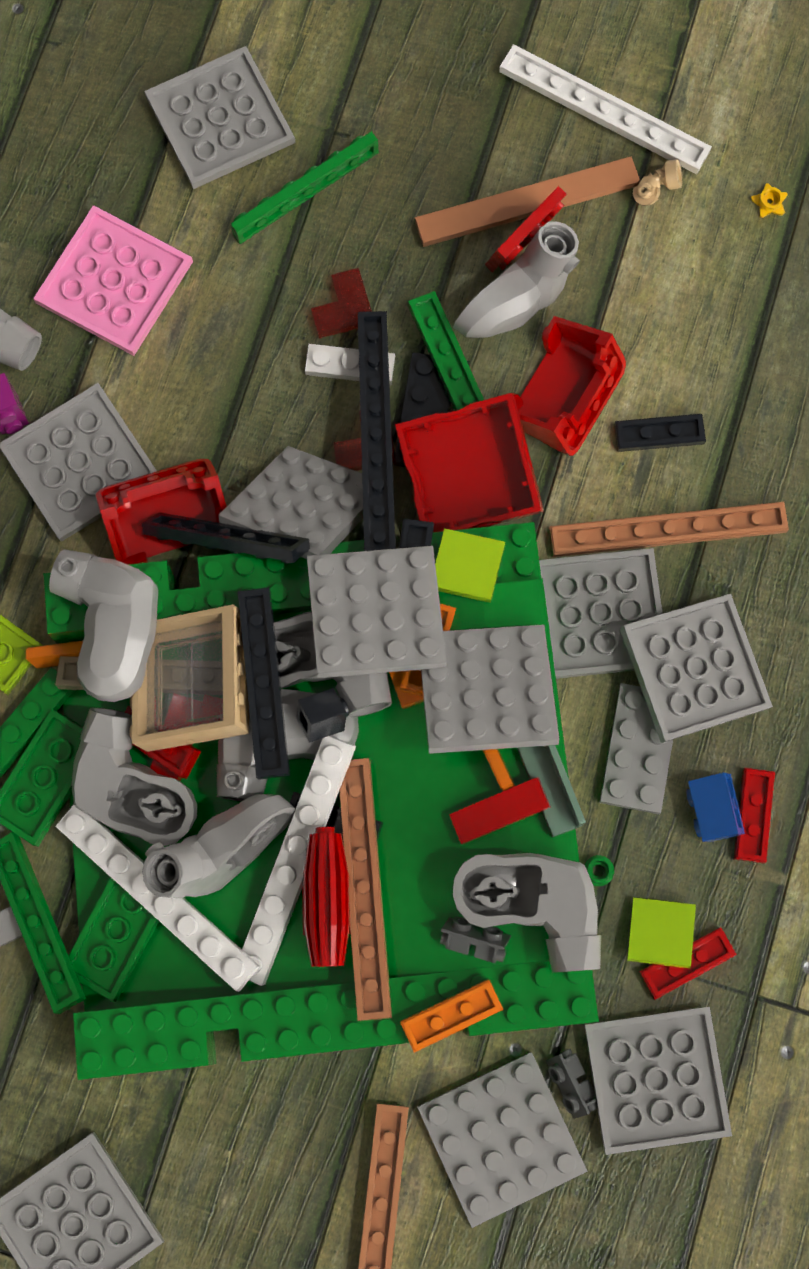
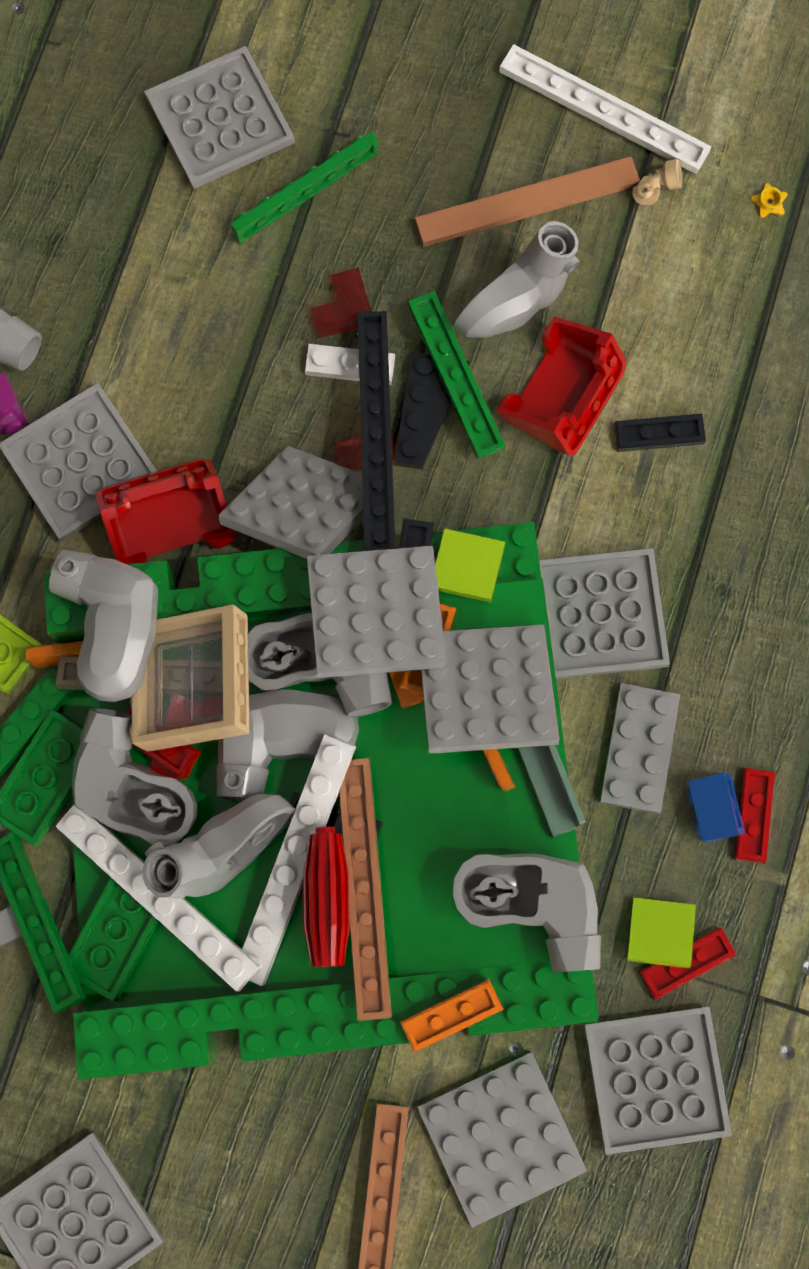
bright pink plate [33,205,193,356] -> none
black plate [142,512,310,563] -> none
black plate [238,587,290,780] -> none
black brick [296,688,349,743] -> none
red tile [395,393,544,532] -> none
dark grey hinge [440,917,511,964] -> none
red tile [449,777,551,844] -> none
red plate [485,186,567,273] -> none
dark grey hinge [545,1049,598,1119] -> none
nougat tile [549,502,789,557] -> none
green plate [584,855,614,887] -> none
light grey plate [620,594,773,743] -> none

